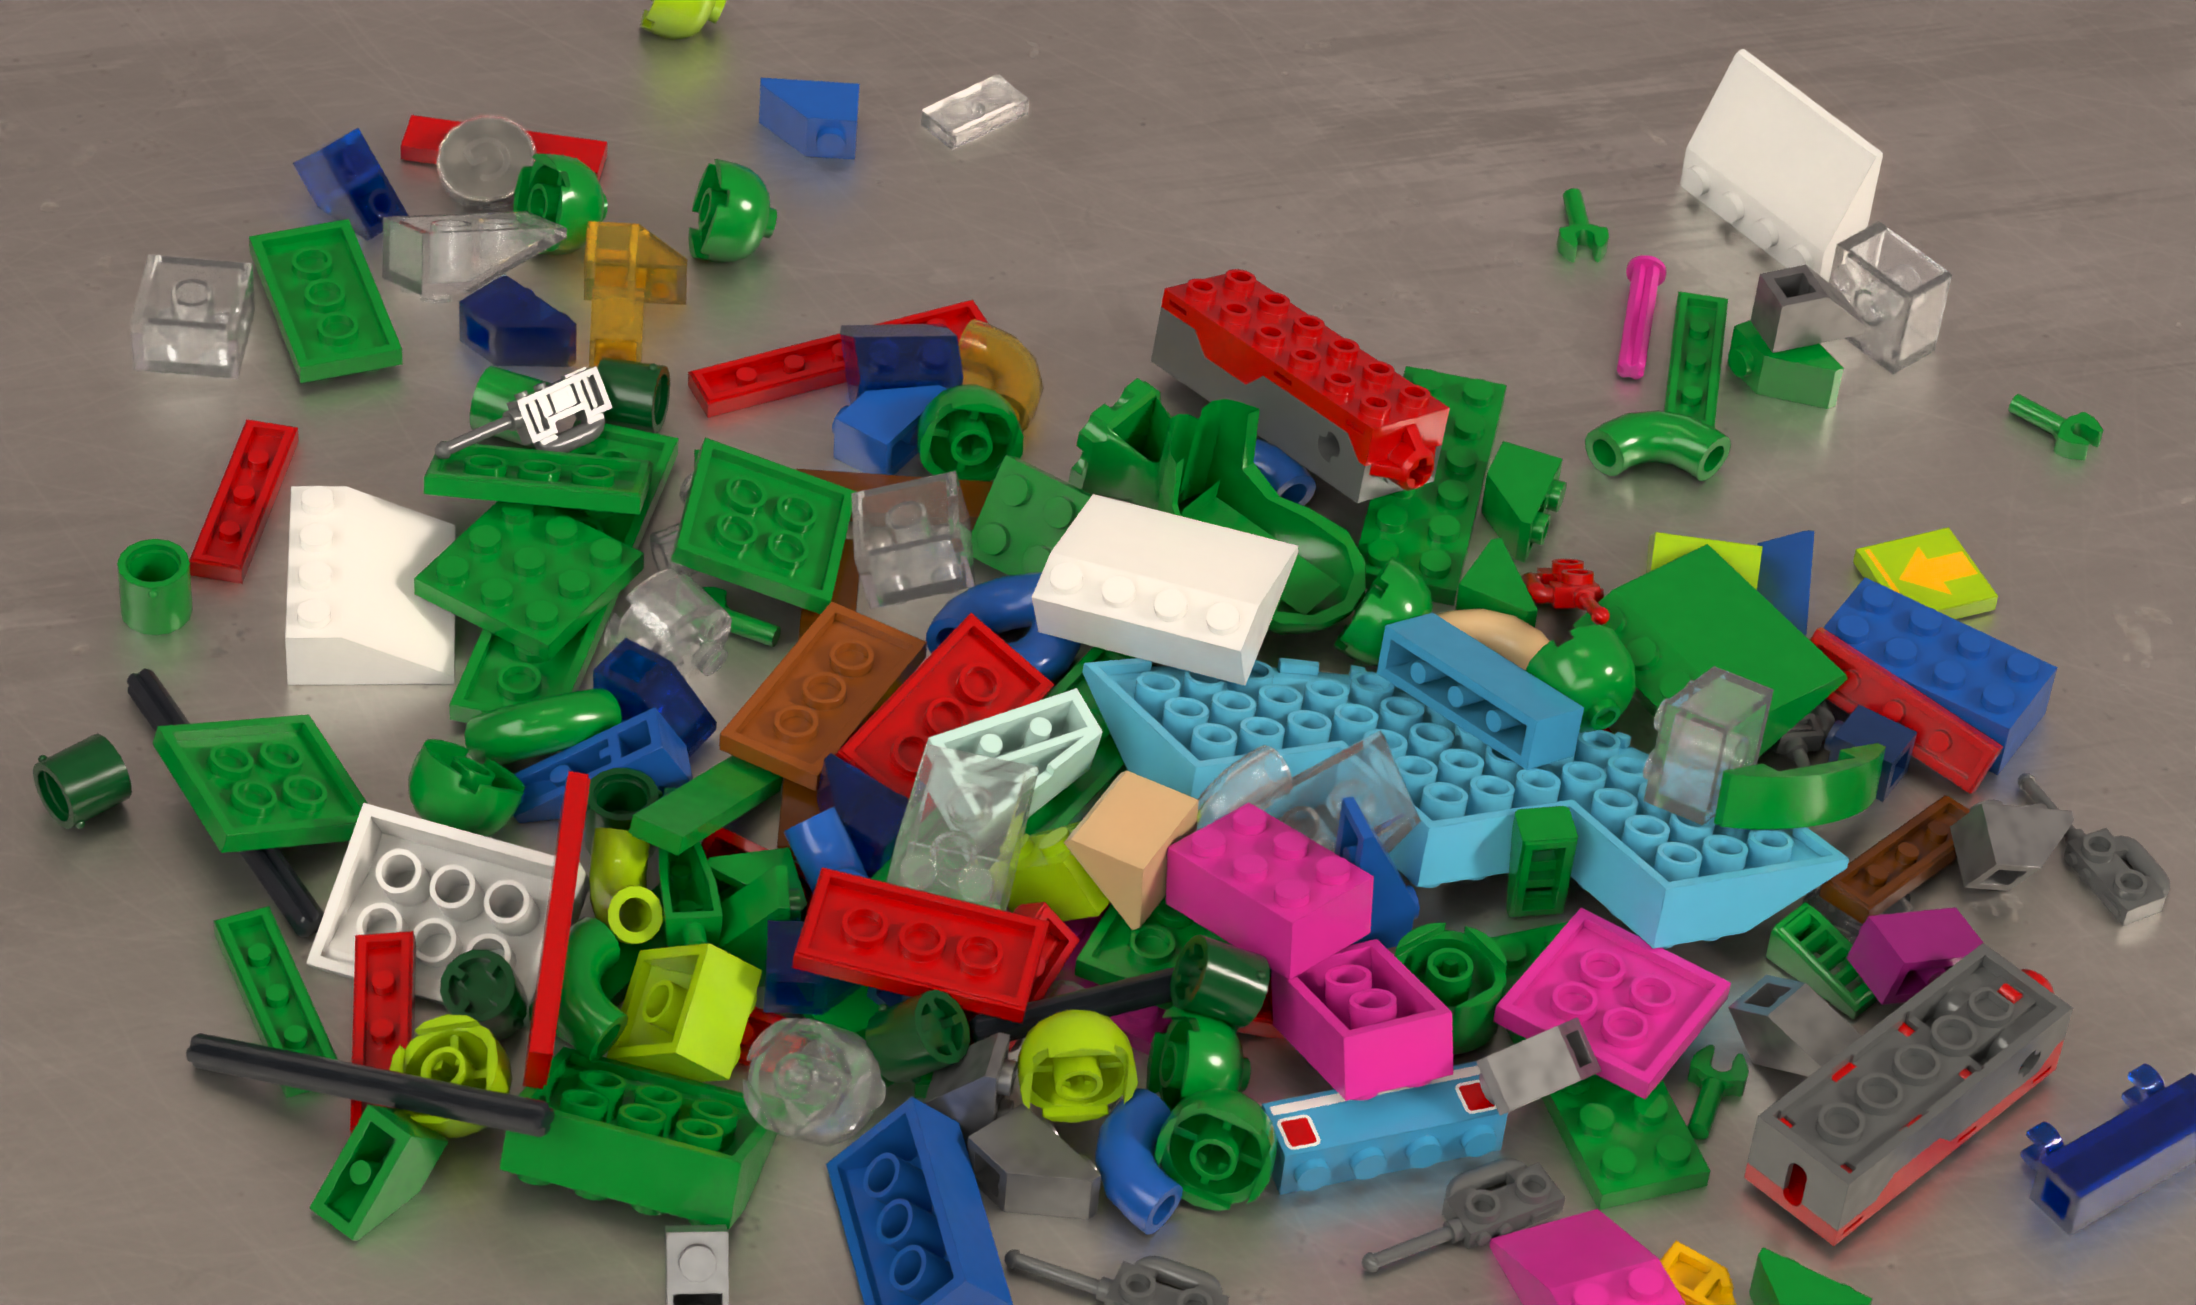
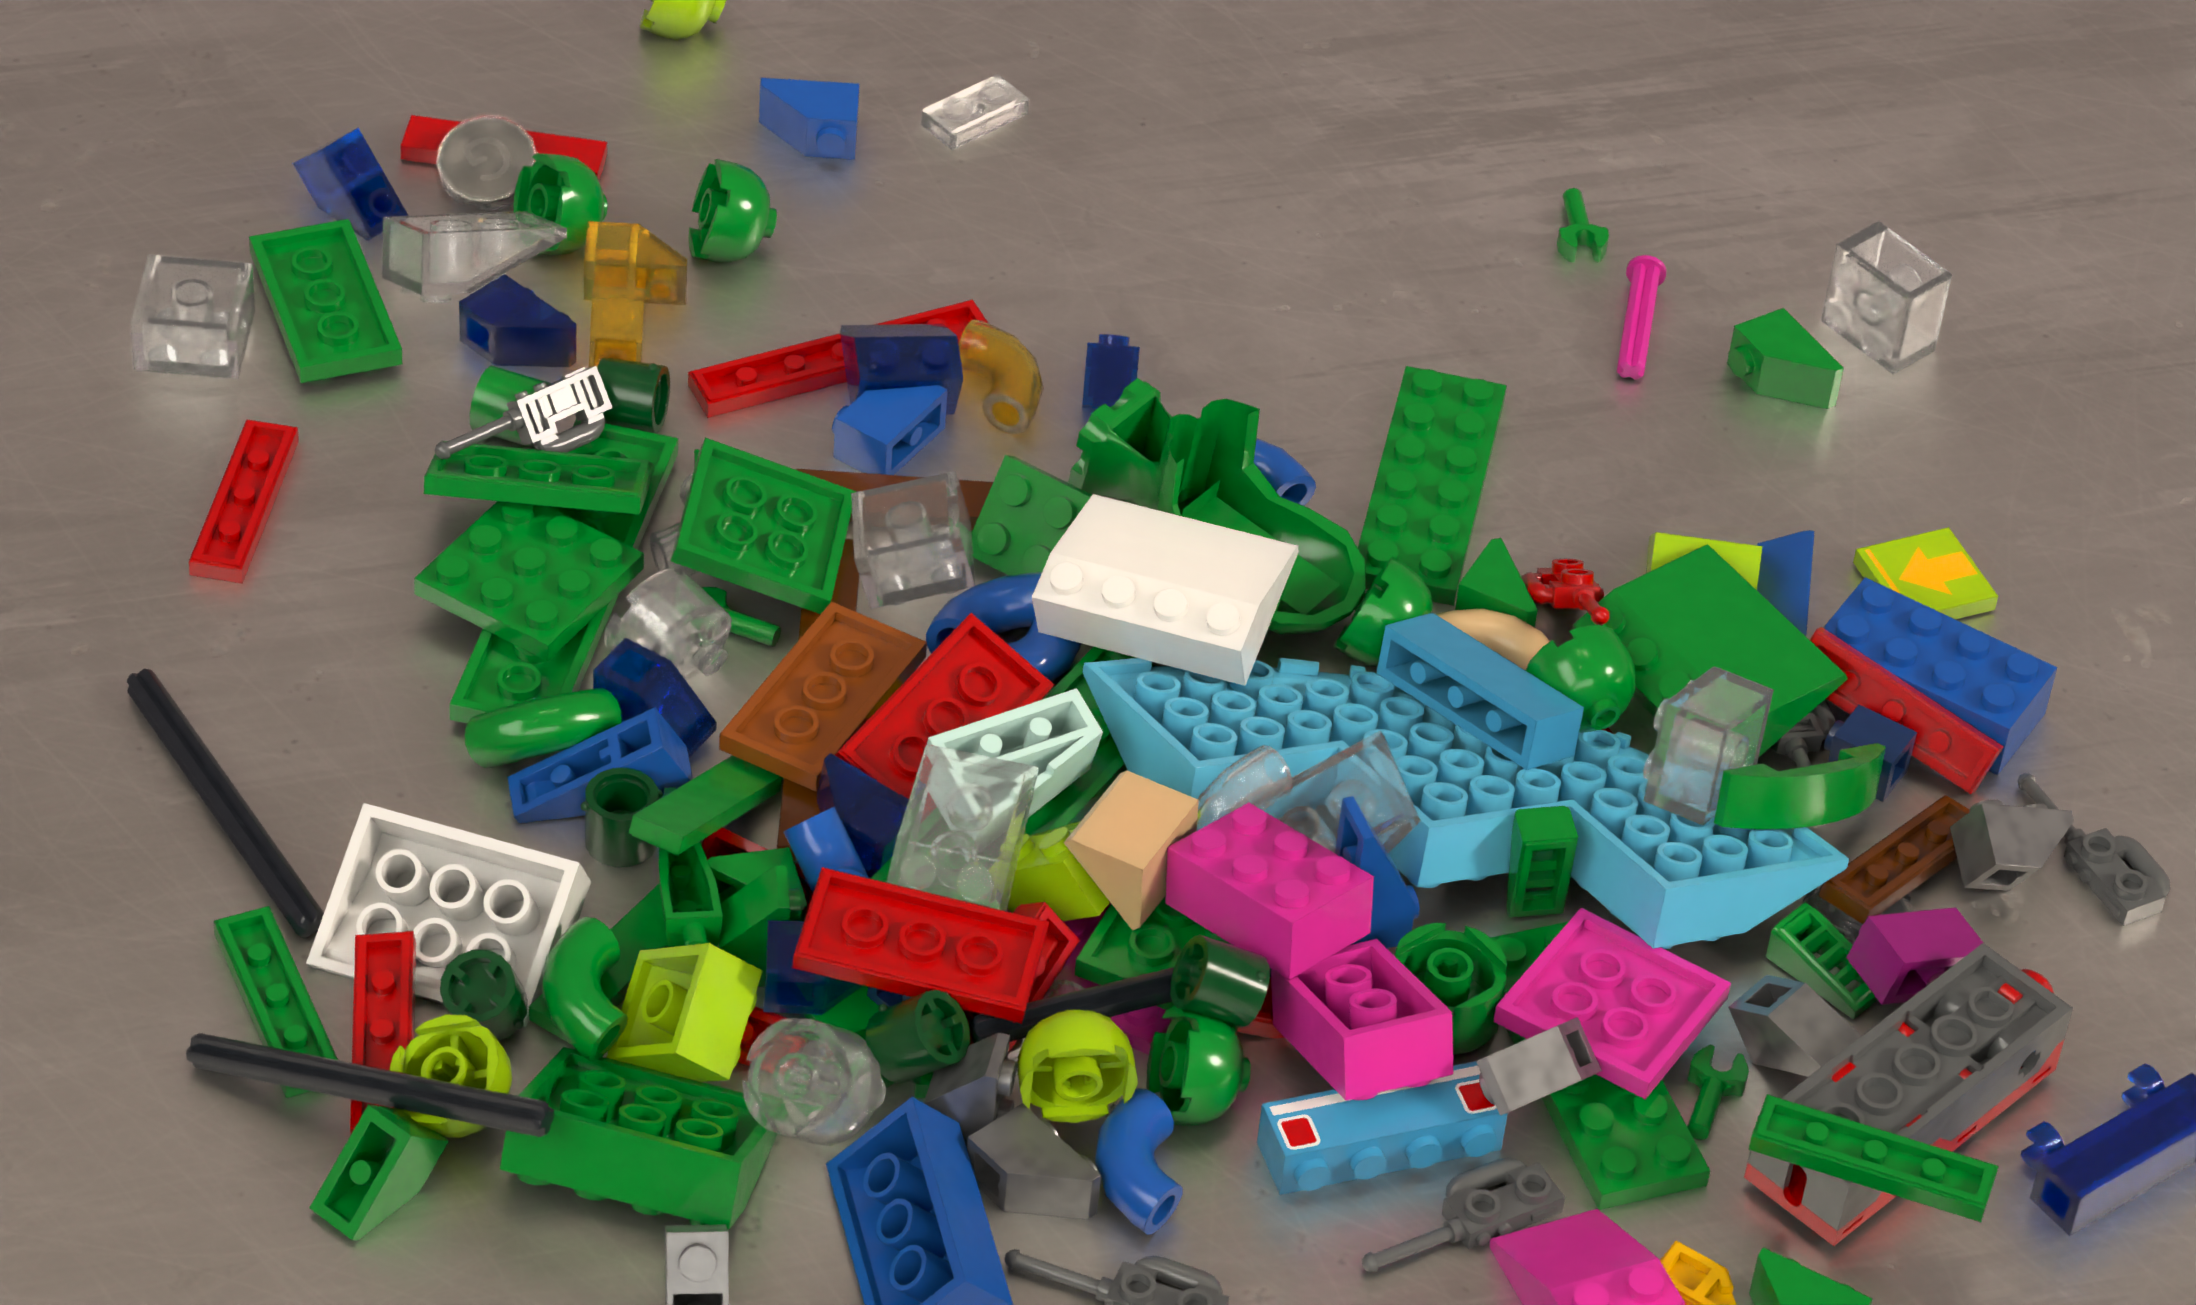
dark green piece [33,733,132,829] -> none
green piece [117,539,193,636] -> none
green plate [152,714,368,853] -> none
white slope [285,486,456,685] -> none
green cylinder [408,739,525,837] -> none
red tile [522,771,591,1089] -> none
lime cylinder [589,828,663,944] -> none
green cylinder [917,384,1024,482] -> none
red piece [1151,269,1450,503] -> none
green cylinder [1155,1088,1278,1211] -> none
green slope [1481,441,1567,563] -> none
green cylinder [1585,410,1731,481] -> none
green tile [1663,292,1728,428] -> none
white slope [1680,49,1883,284] -> none
flat silver slope [1750,265,1866,353] -> none
green bar [2008,394,2103,460] -> none
none -> clear blue slope [1082,334,1140,409]
none -> green tile [1748,1094,1999,1222]

